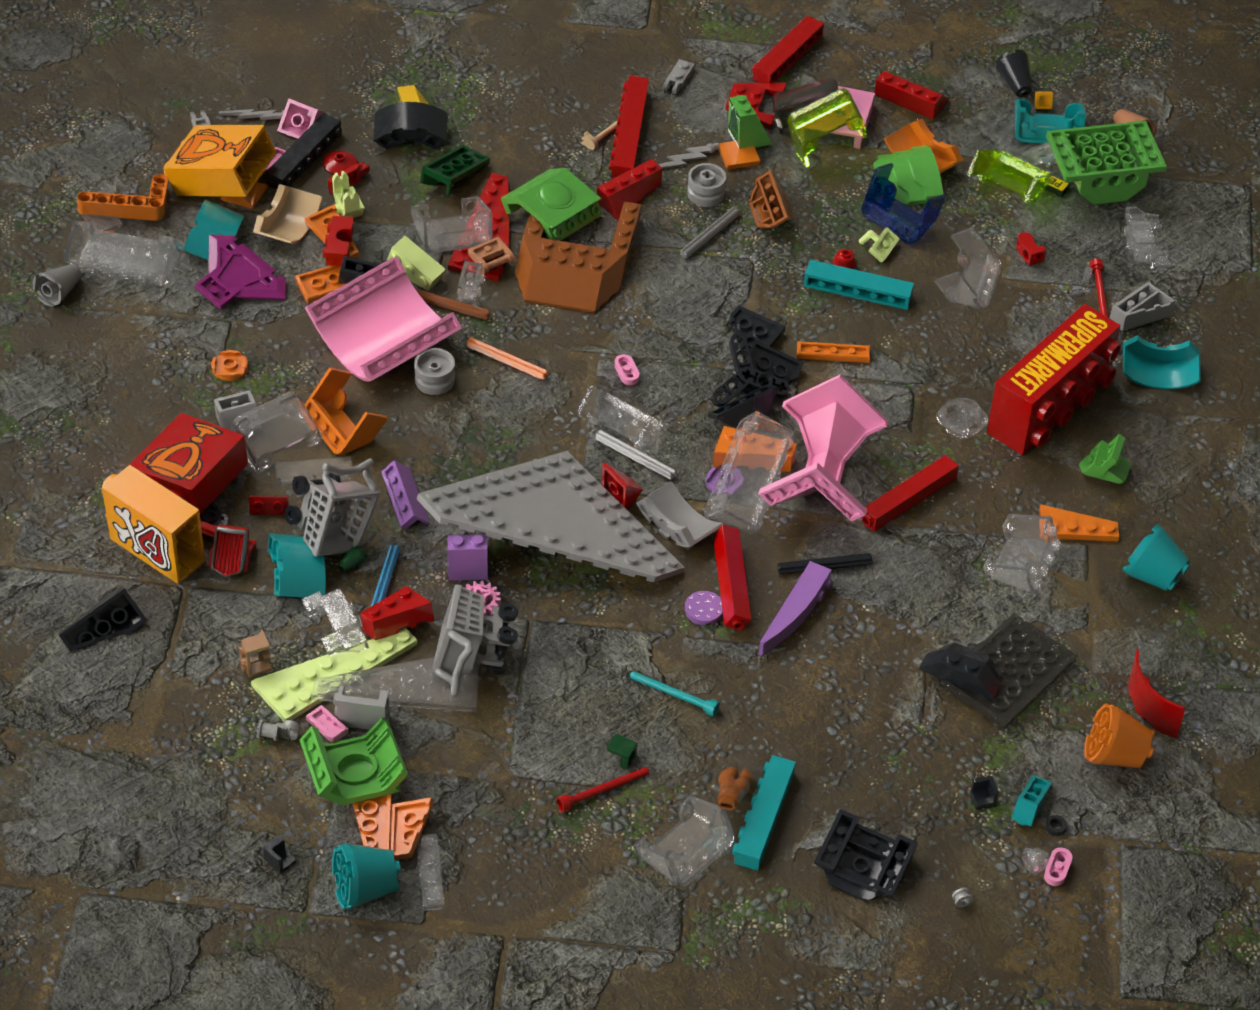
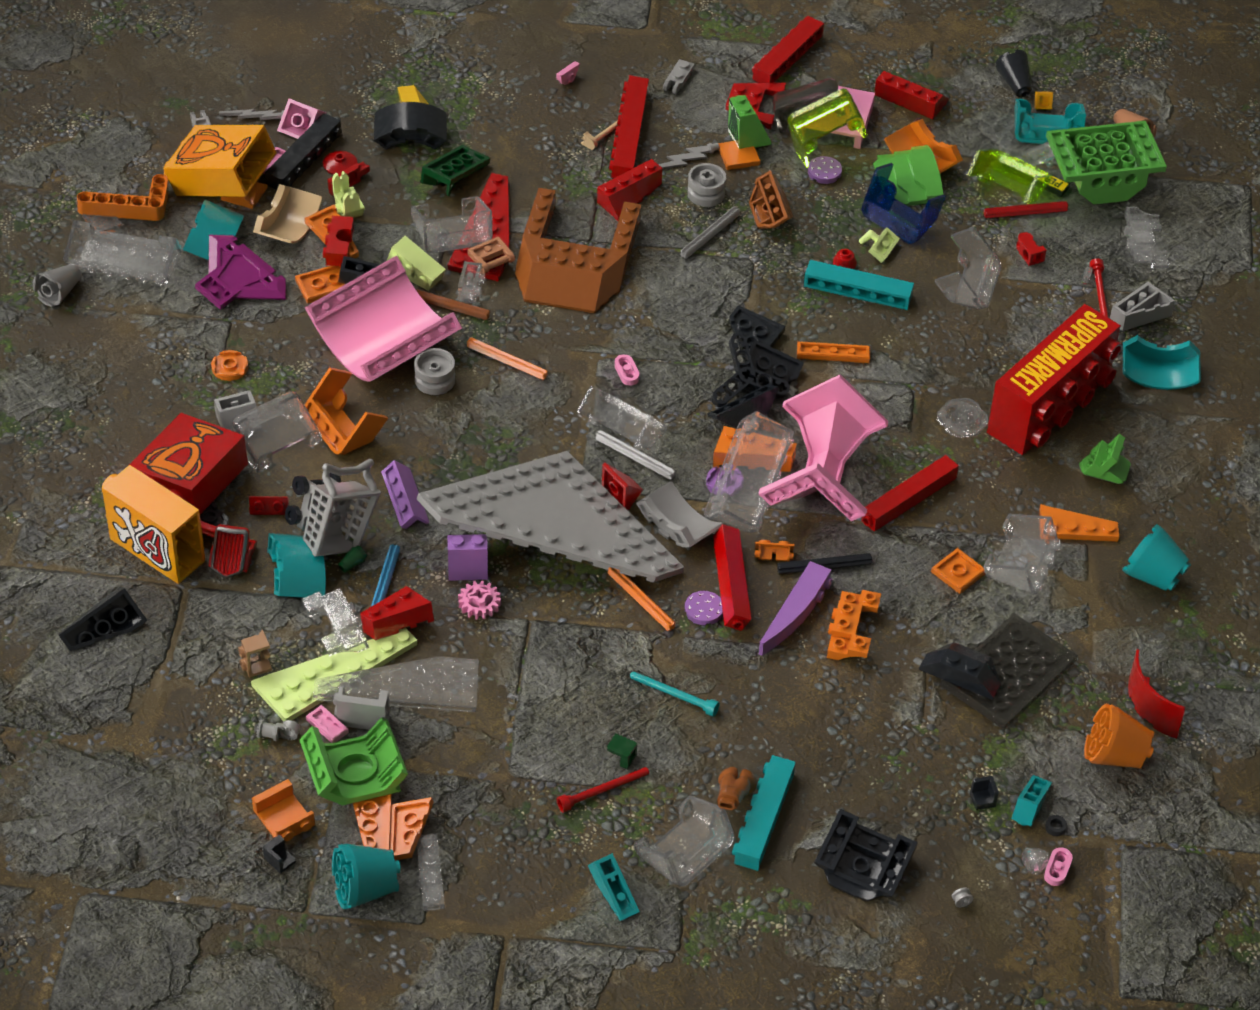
clear windscreen [275,457,353,486] -> none
light grey piece [432,584,519,696] -> none
bright green panel [501,168,603,241] -> none
none -> orange panel [252,779,315,841]
none -> bright pink plate [556,61,580,85]
none -> teal slope [588,853,640,921]
none -> orange axle [607,567,676,631]
none -> orange hinge [754,540,794,562]
none -> medium lavender tile [808,156,842,184]
none -> orange bracket [827,590,881,660]
none -> orange tile [931,548,986,594]
none -> red axle [983,201,1068,219]

